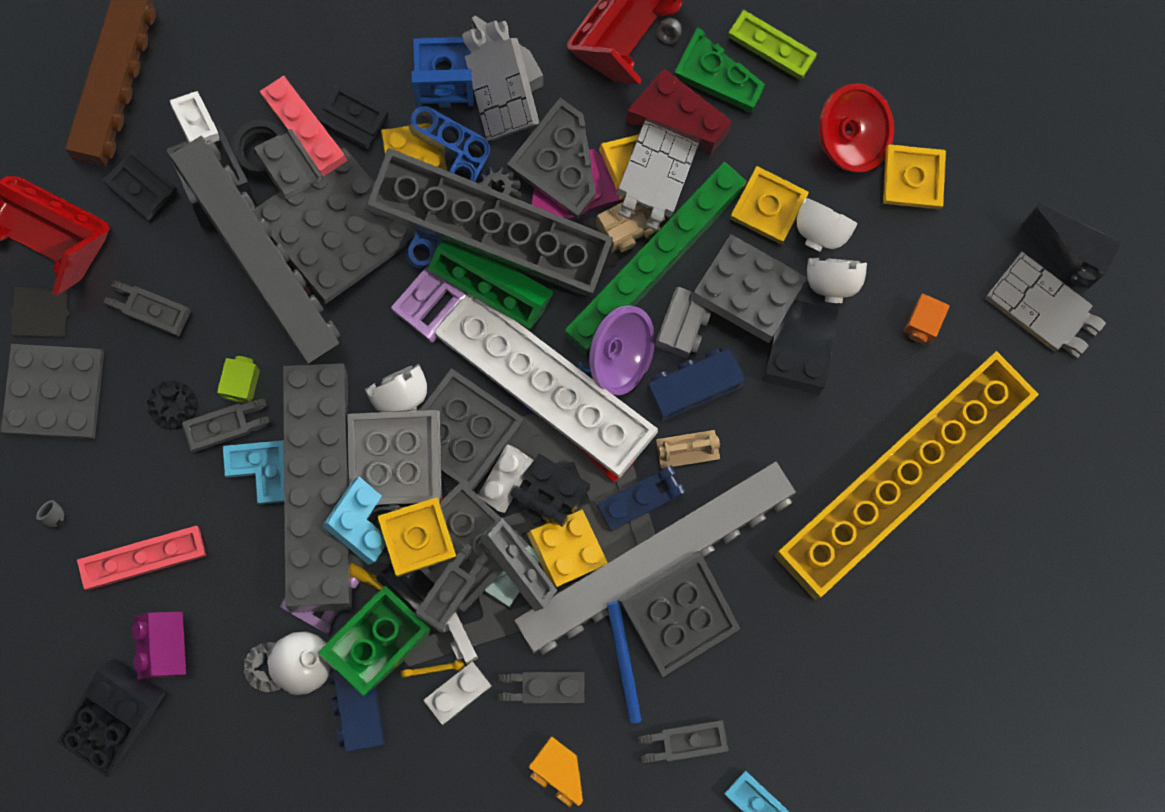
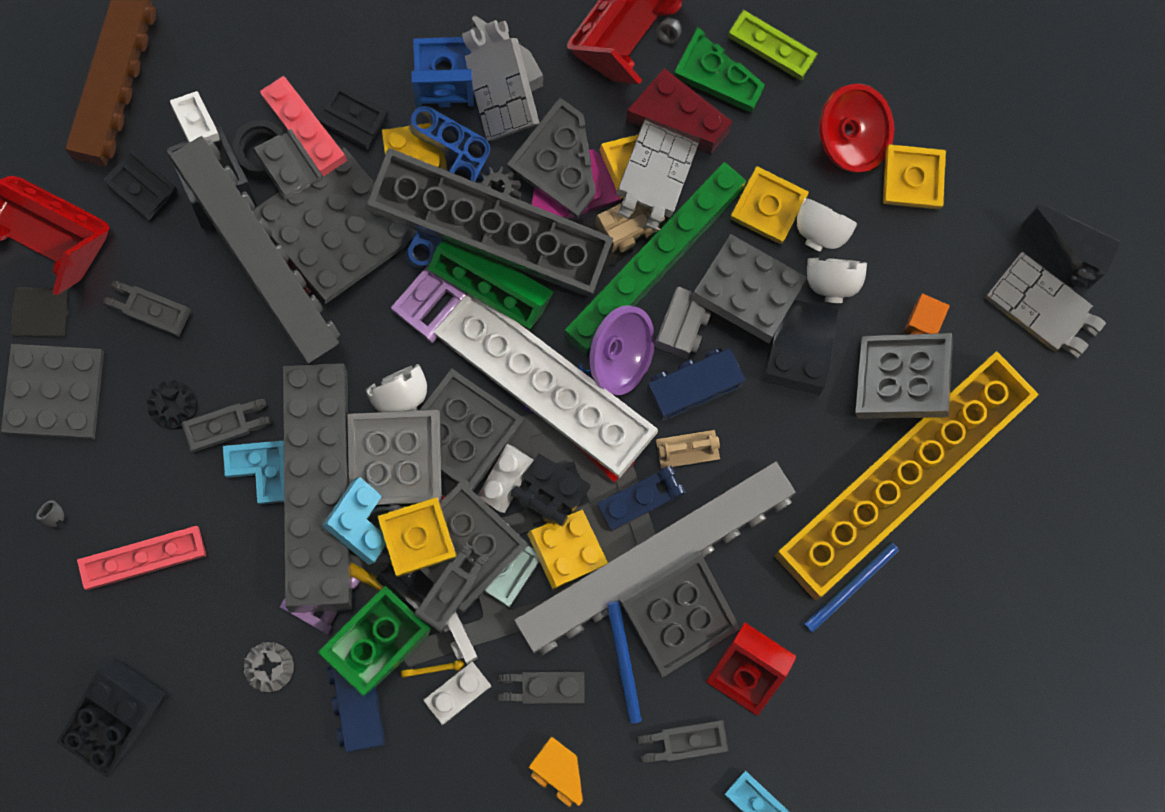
magenta brick [132,612,186,679] -> none
lime brick [217,356,260,404] -> none
white cylinder [268,632,332,695] -> none
dark grey hinge [477,518,557,612] -> none
none -> red slope [706,622,797,716]
none -> blue bar [804,542,899,633]
none -> dark grey plate [855,333,953,419]

